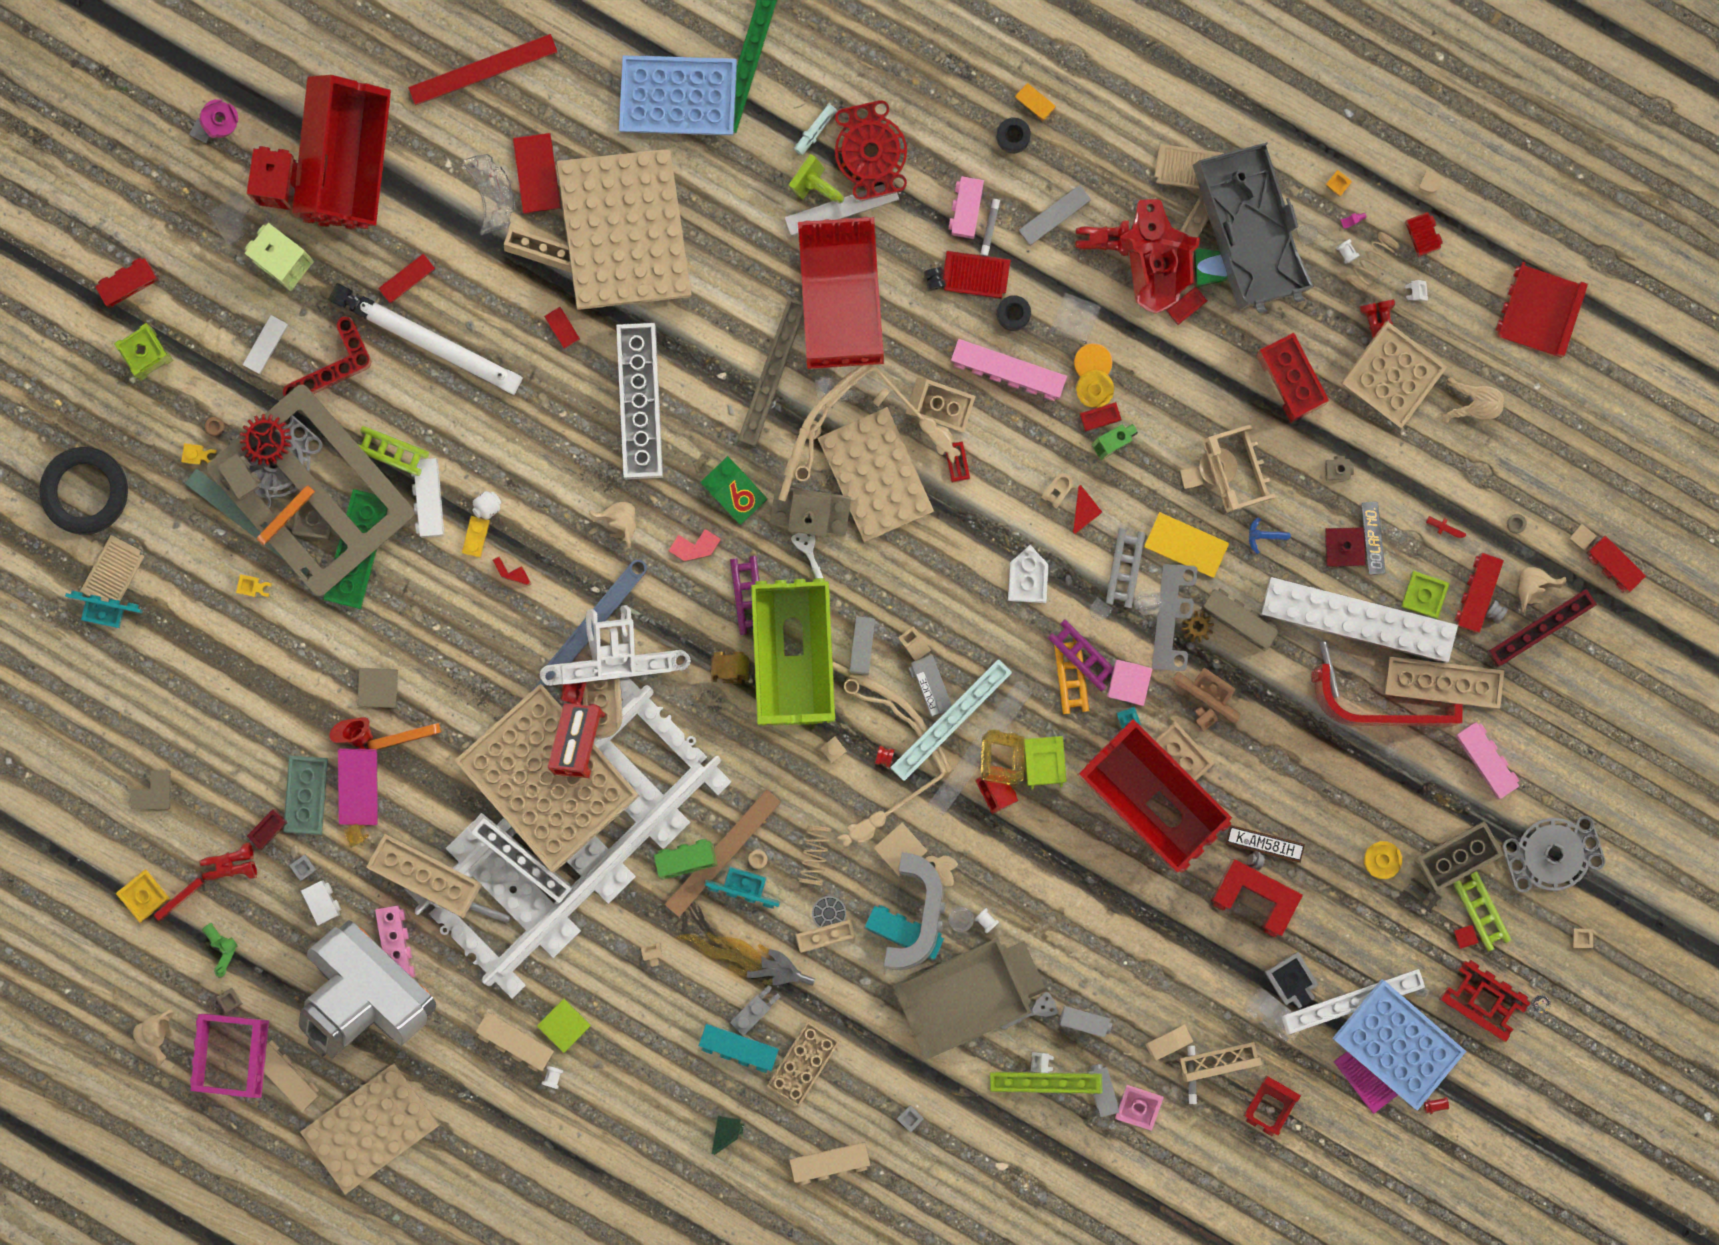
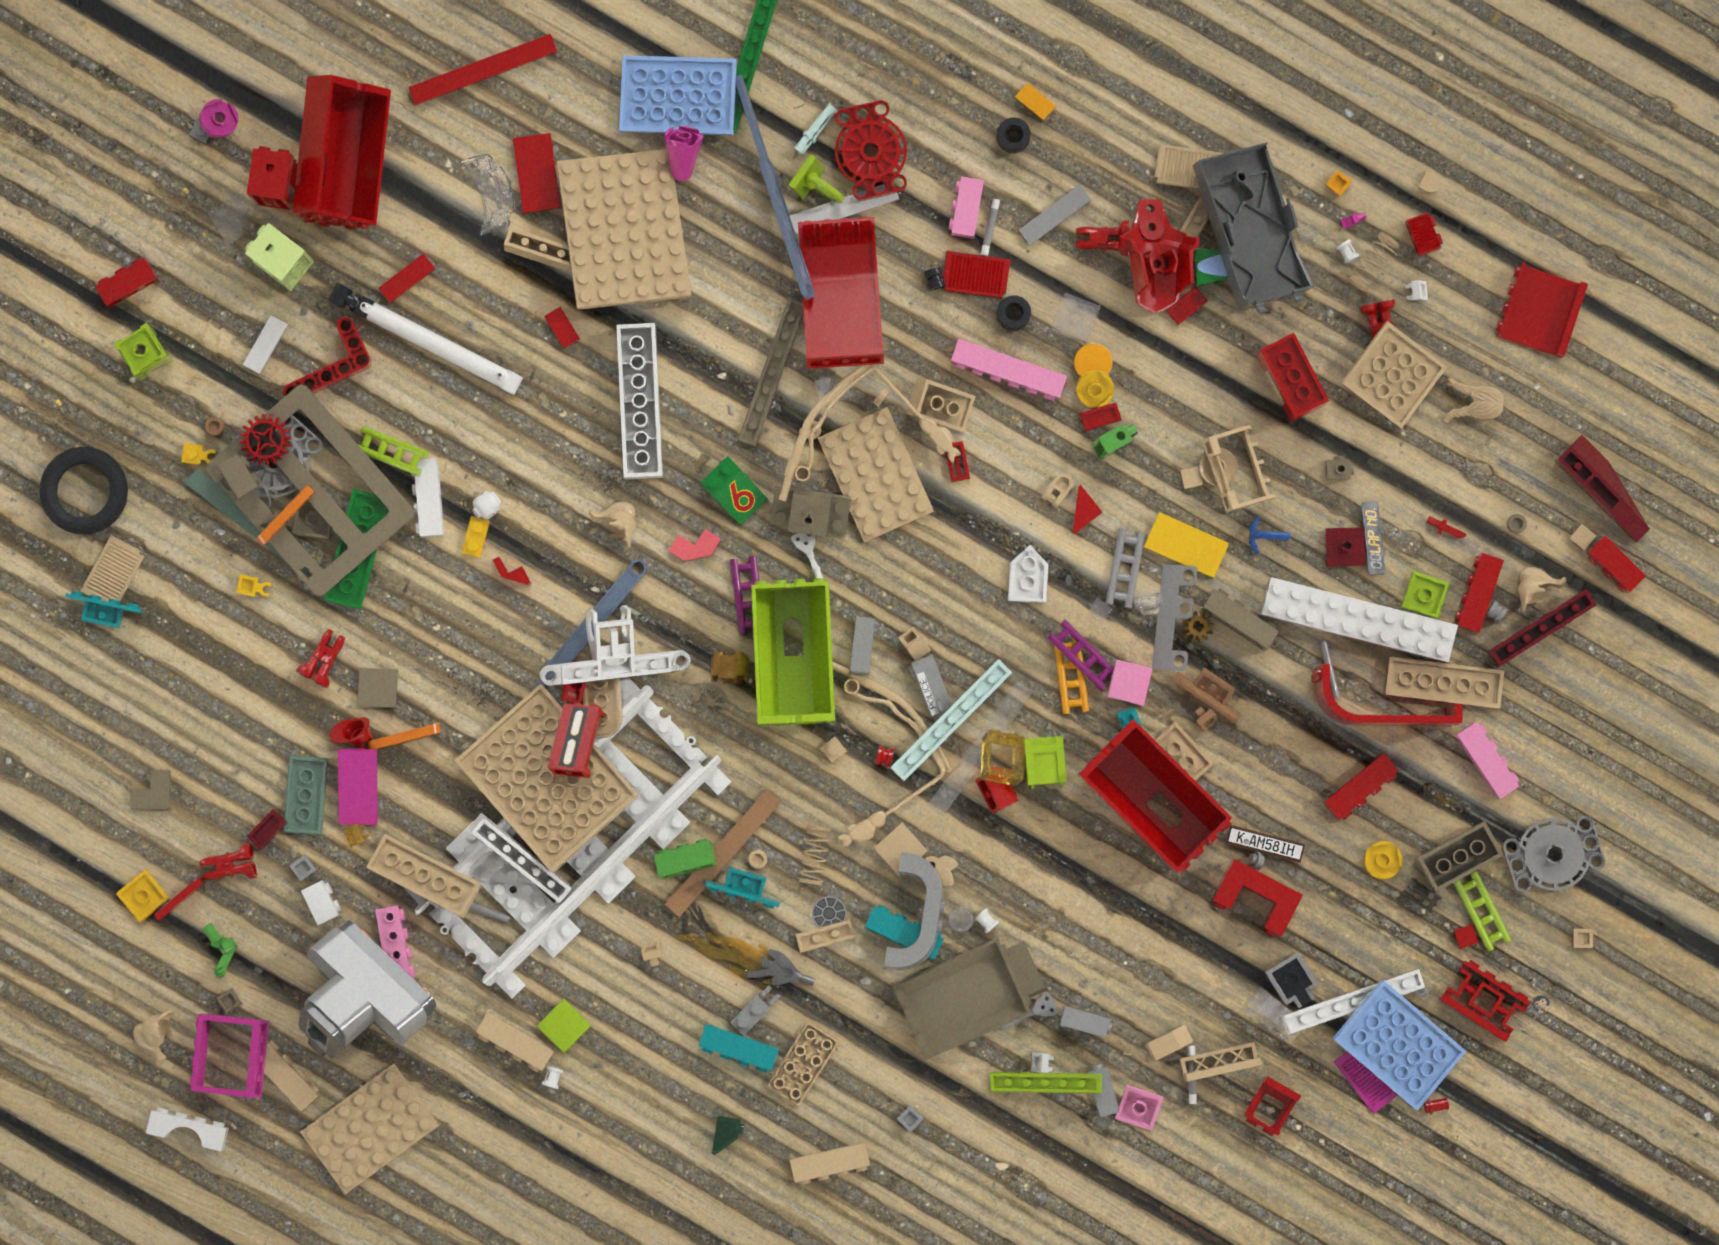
none -> white arch [146,1107,229,1151]
none -> red piece [296,629,345,688]
none -> dark pink cone [665,126,703,182]
none -> sand blue piece [736,75,815,300]
none -> red brick [1323,753,1399,820]
none -> dark red wedge [1554,435,1650,543]

